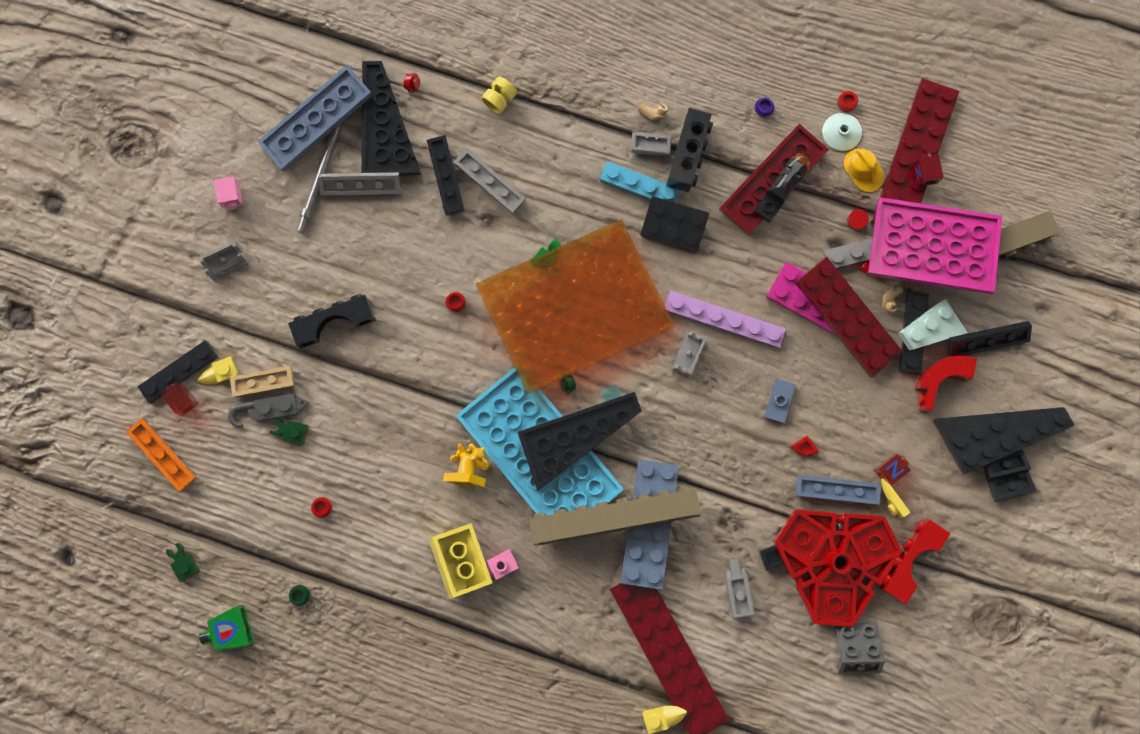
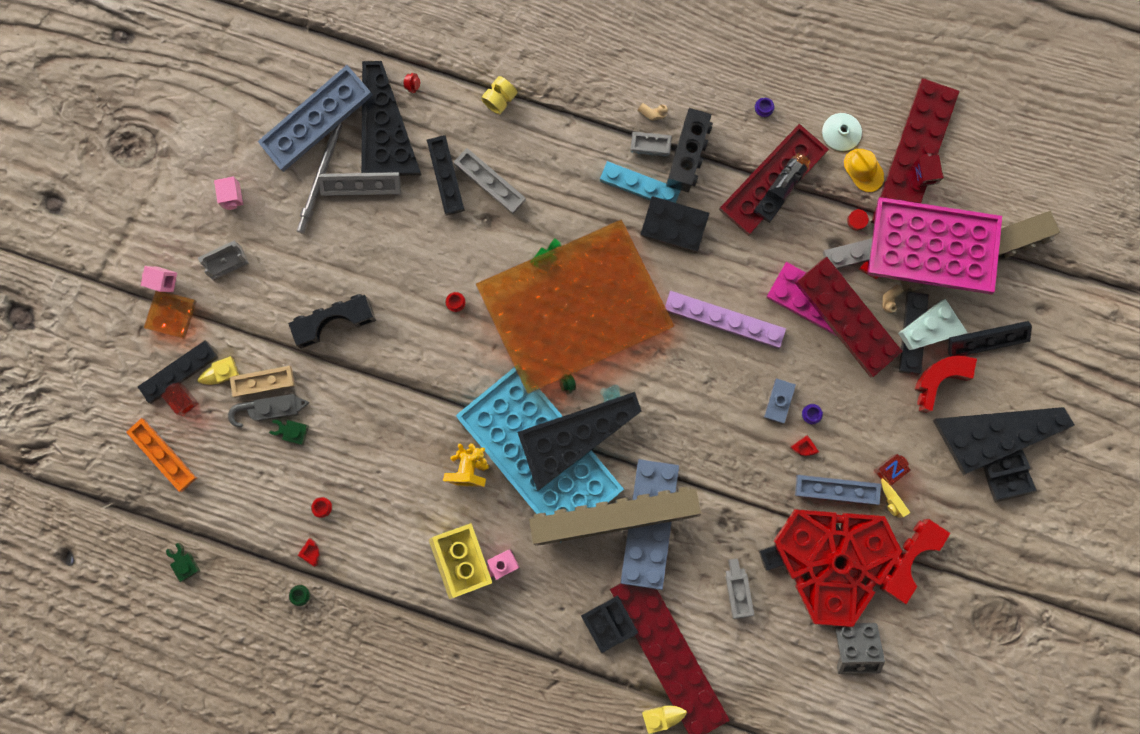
green torso [199,605,254,650] -> none
light grey hinge [671,331,707,377] -> none
red tile [837,91,858,112] -> none
none -> bright pink brick [141,266,177,292]
none -> clear orange plate [144,291,197,339]
none -> red tile [297,538,320,567]
none -> black slope [581,595,638,654]
none -> dark purple plate [802,404,823,425]

